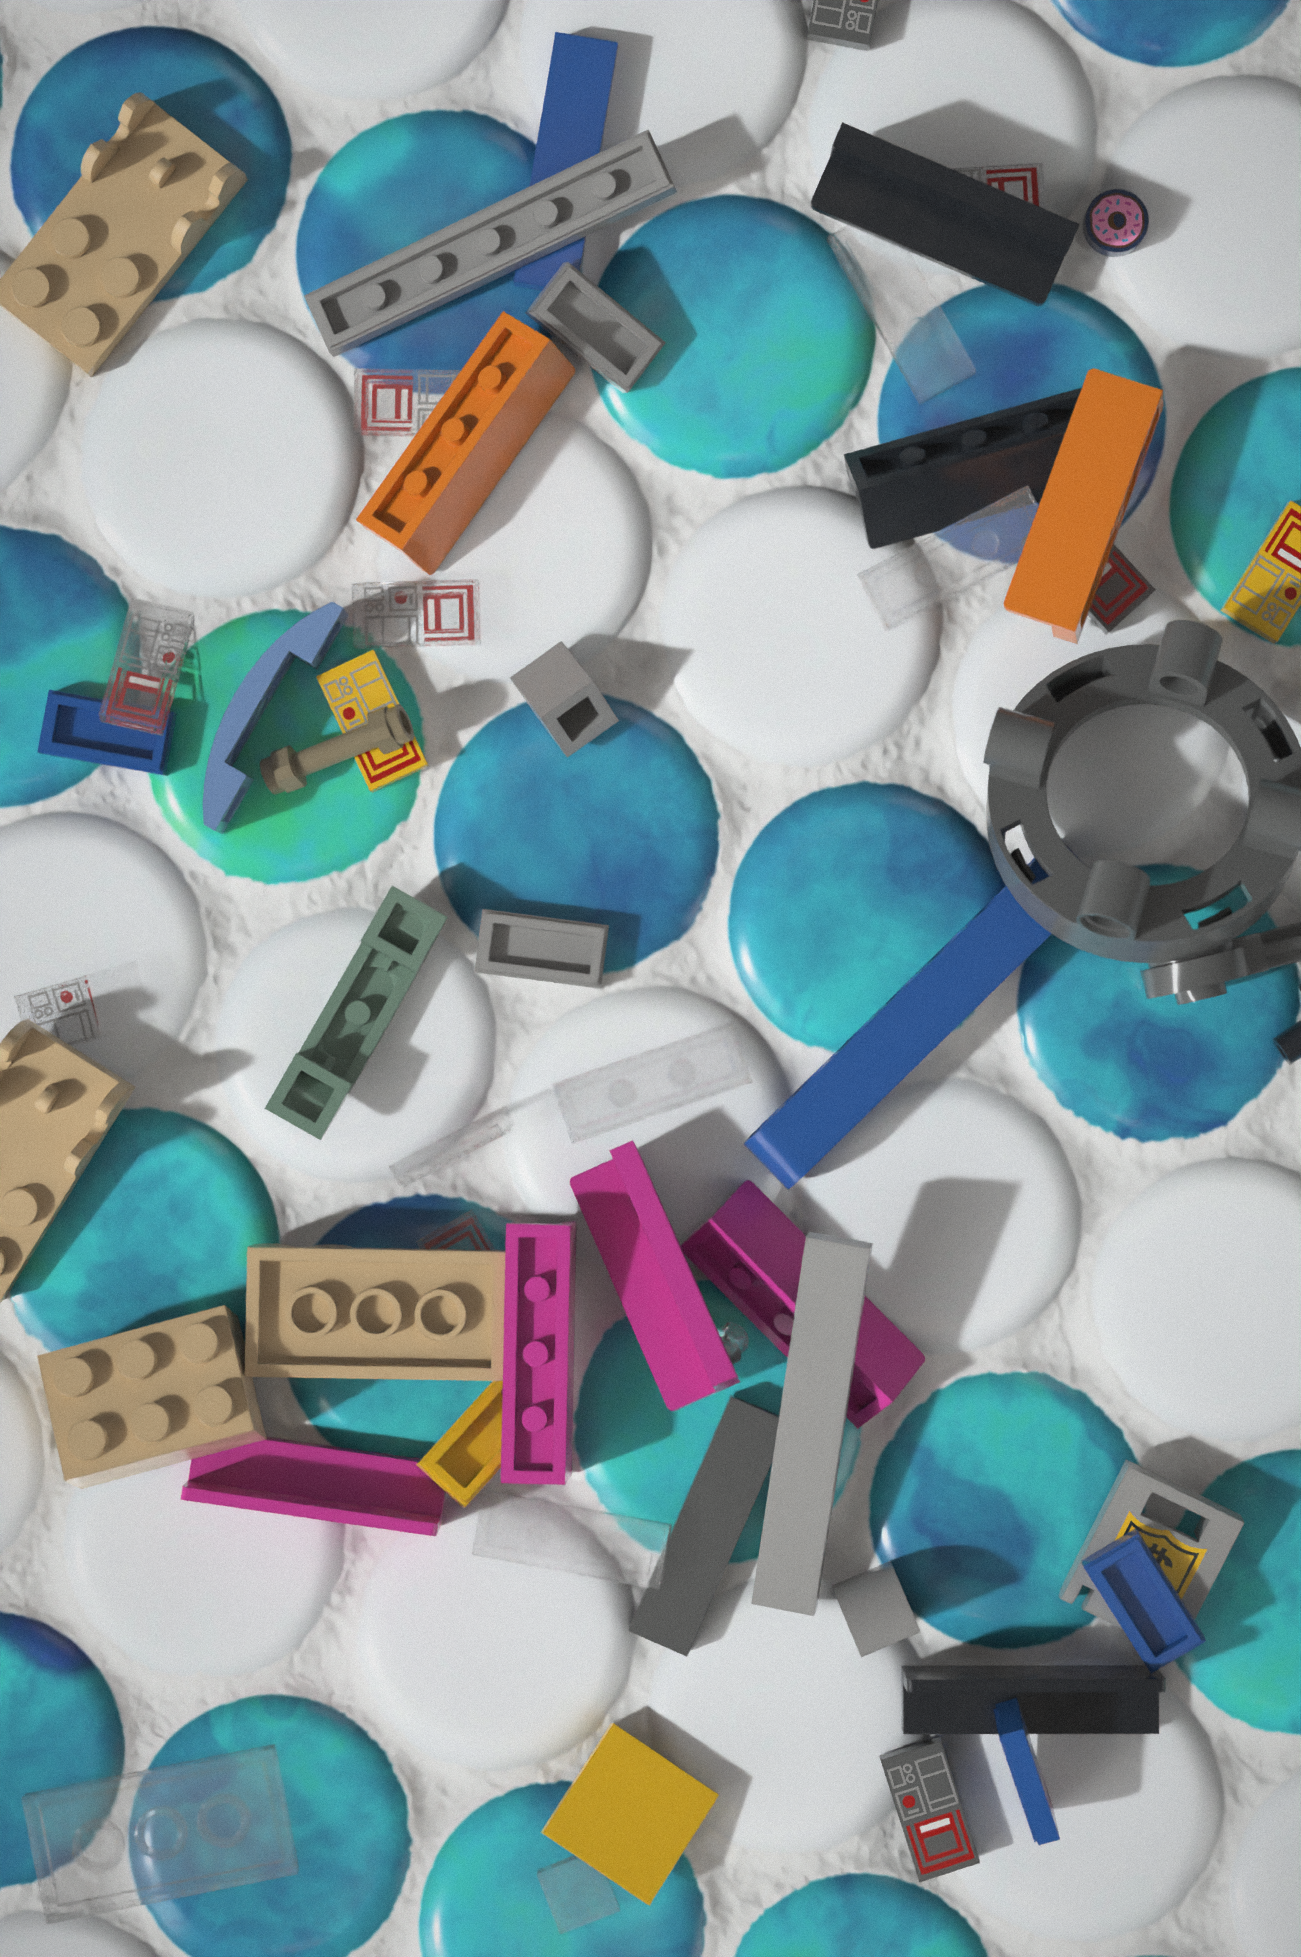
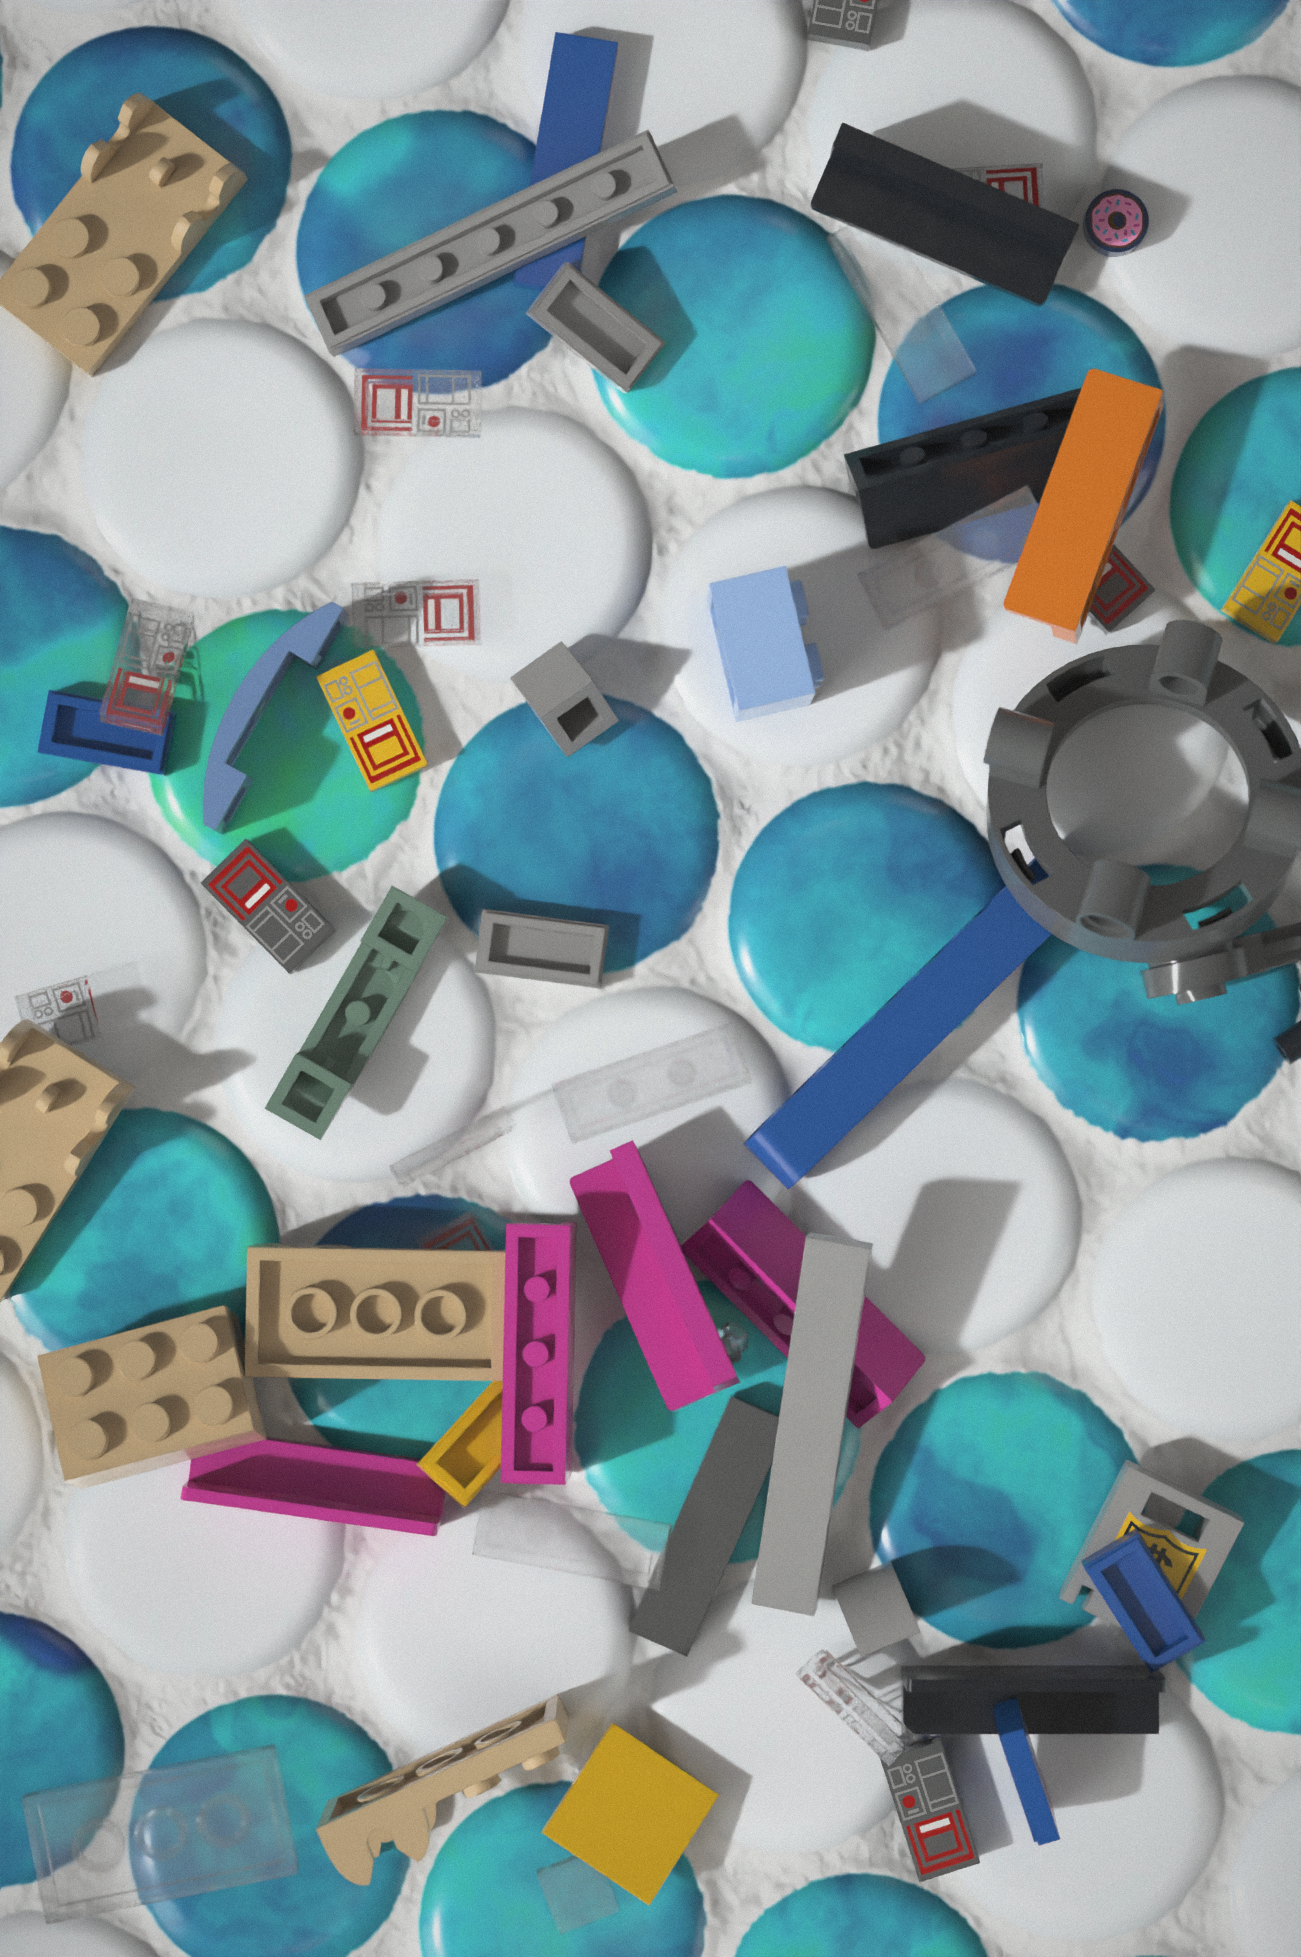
dark tan bar [260,704,414,795] -> none
orange panel [356,311,576,575] -> none
none -> dark grey tile [201,839,336,974]
none -> tan hinge [316,1694,569,1886]
none -> light blue brick [707,566,824,722]
none -> clear tile [795,1649,916,1766]

